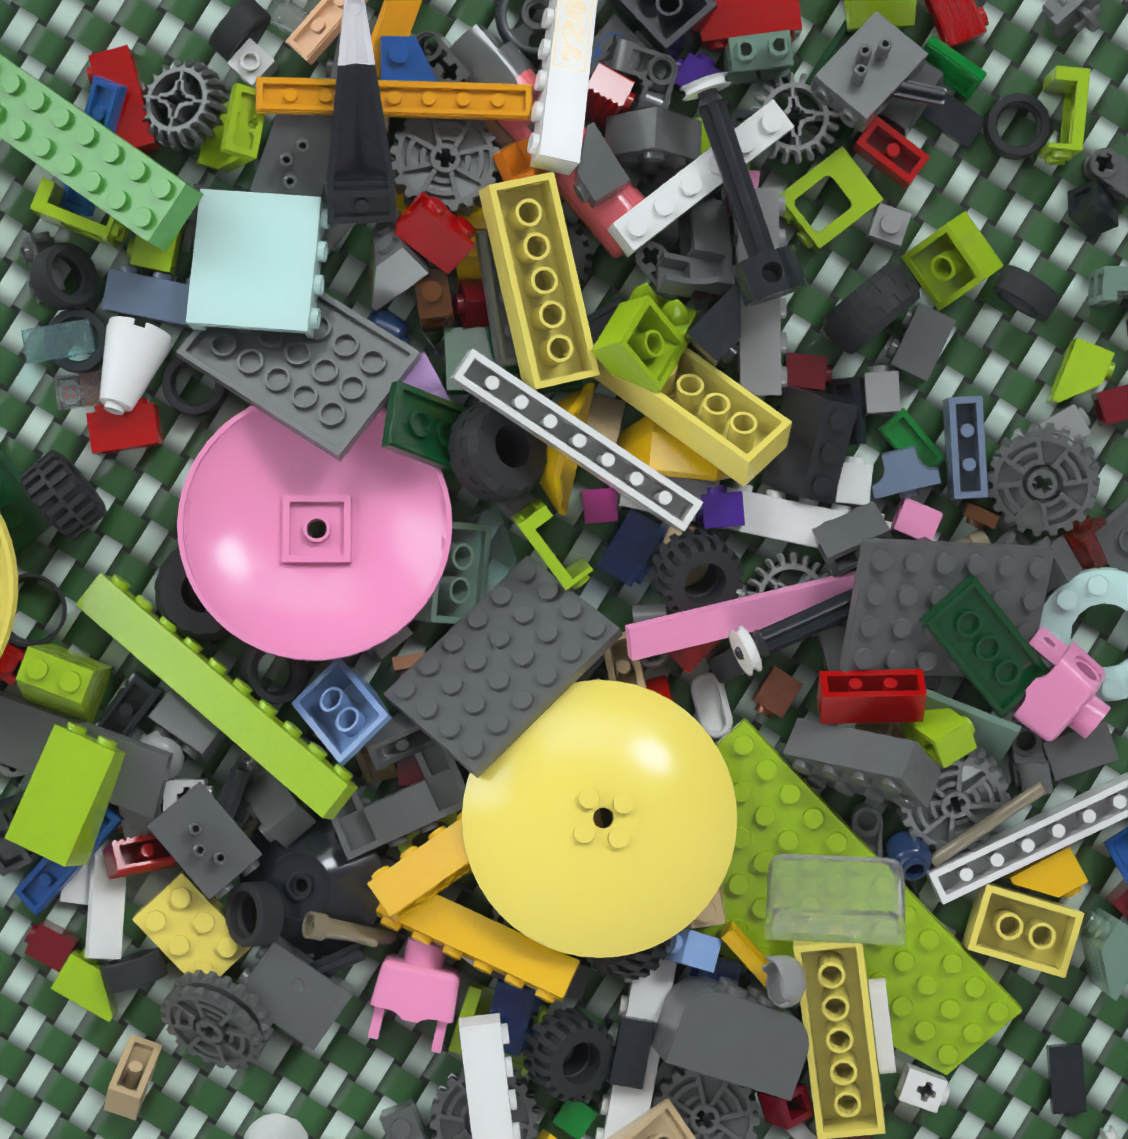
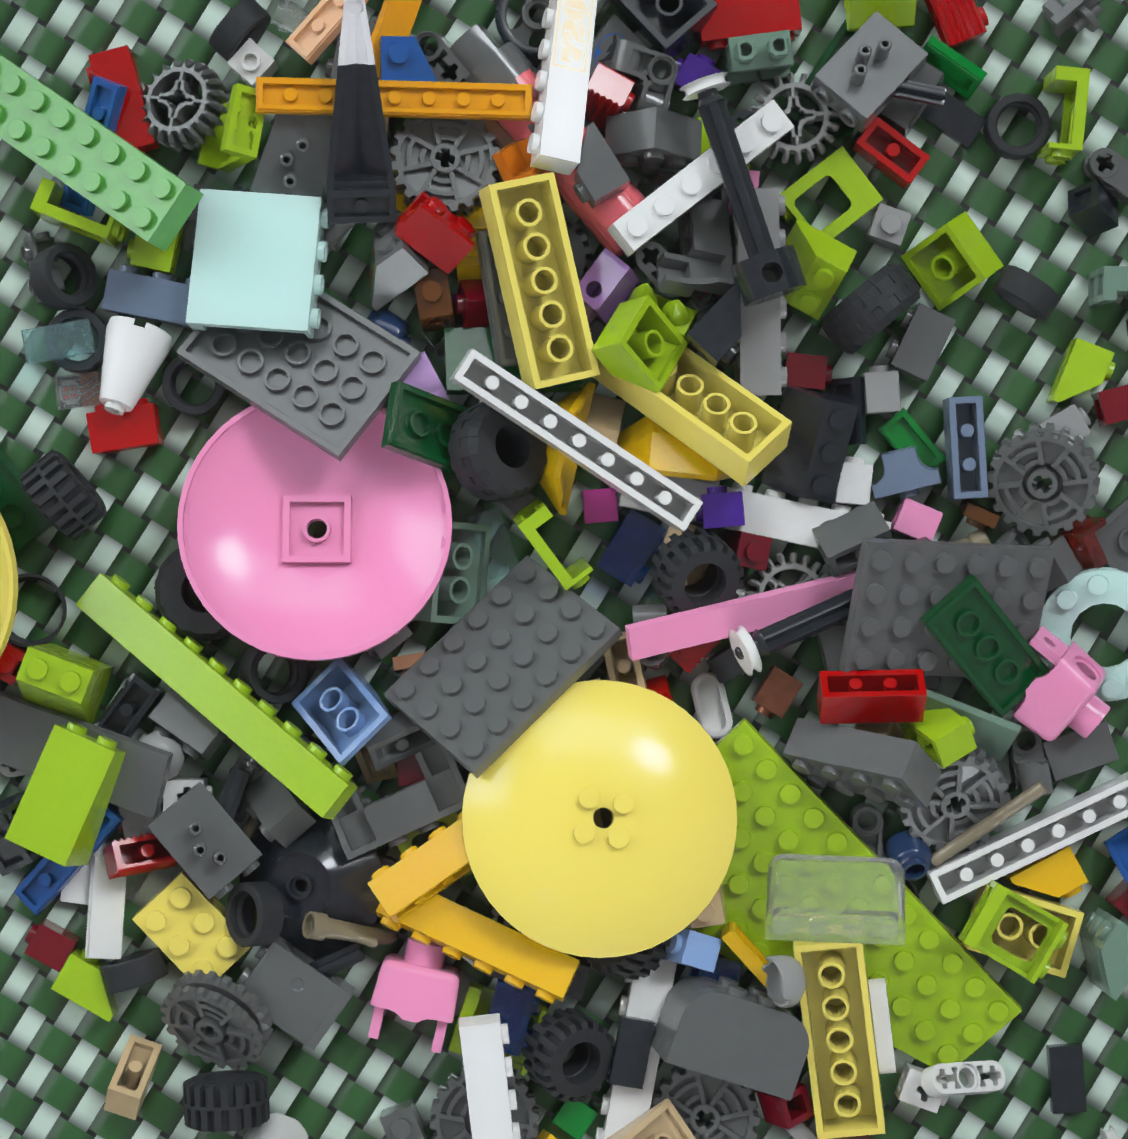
none -> black tyre [183,1070,270,1132]
none -> medium lavender torso [579,248,642,325]
none -> dark red brick [724,529,772,571]
none -> lime slope [784,219,857,320]
none -> white beam [921,1060,1006,1097]
none -> lime window [958,879,1069,984]

